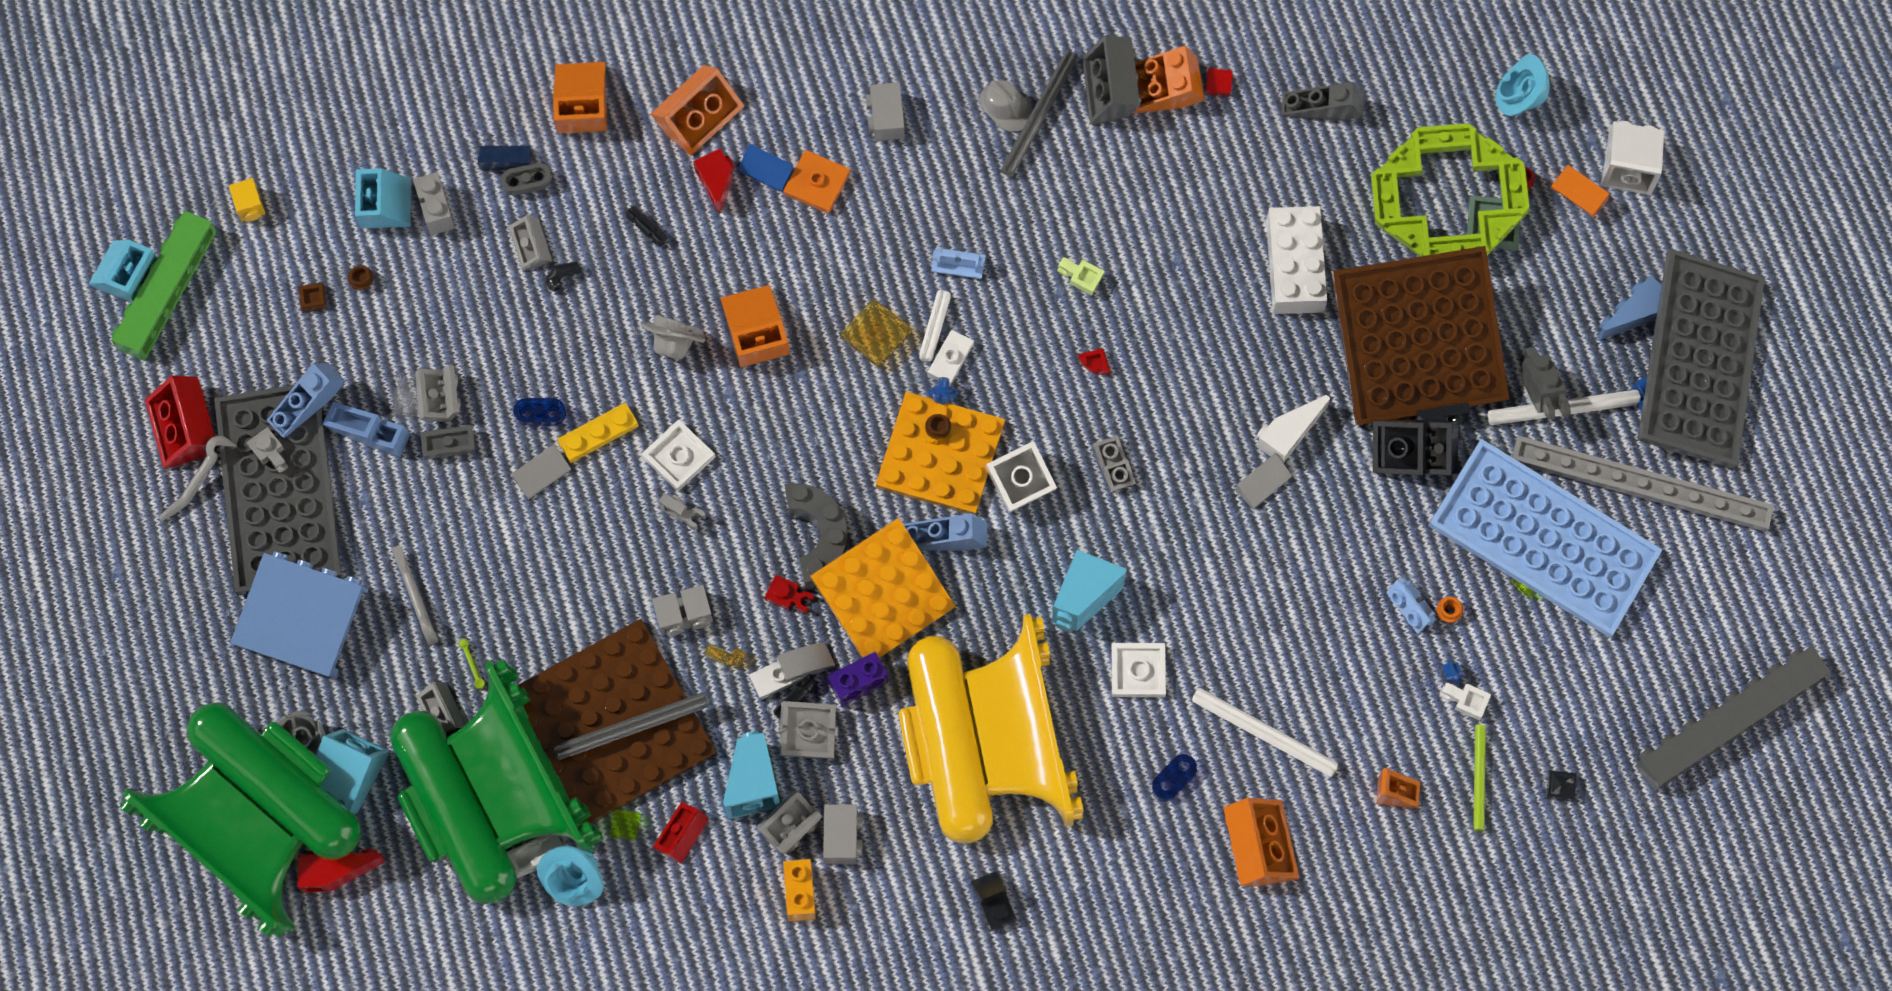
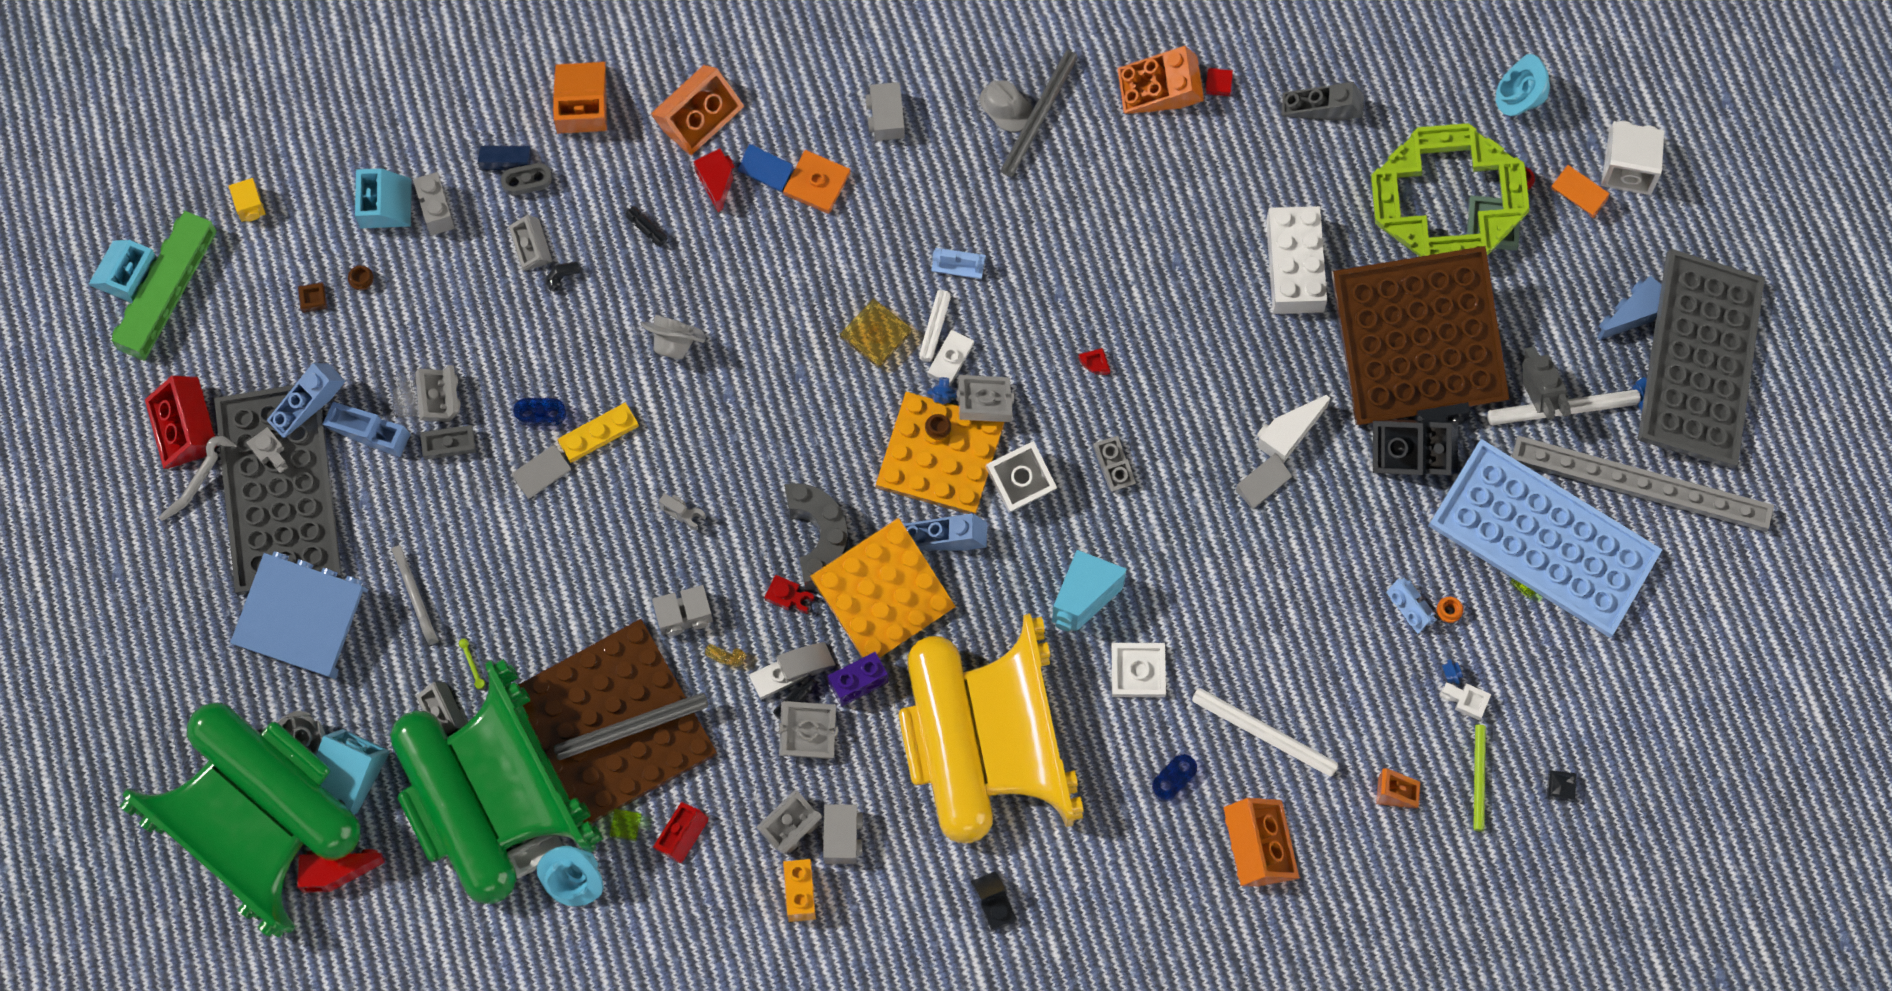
white tile [641,420,715,492] -> none
orange slope [720,285,790,368] -> none
medium azure slope [723,731,780,820] -> none
yellowish green plate [1057,257,1105,296] -> none
dark grey slope [1082,35,1141,125] -> none
dark grey brick [1635,646,1831,792] -> none
none -> light grey plate [956,375,1014,422]

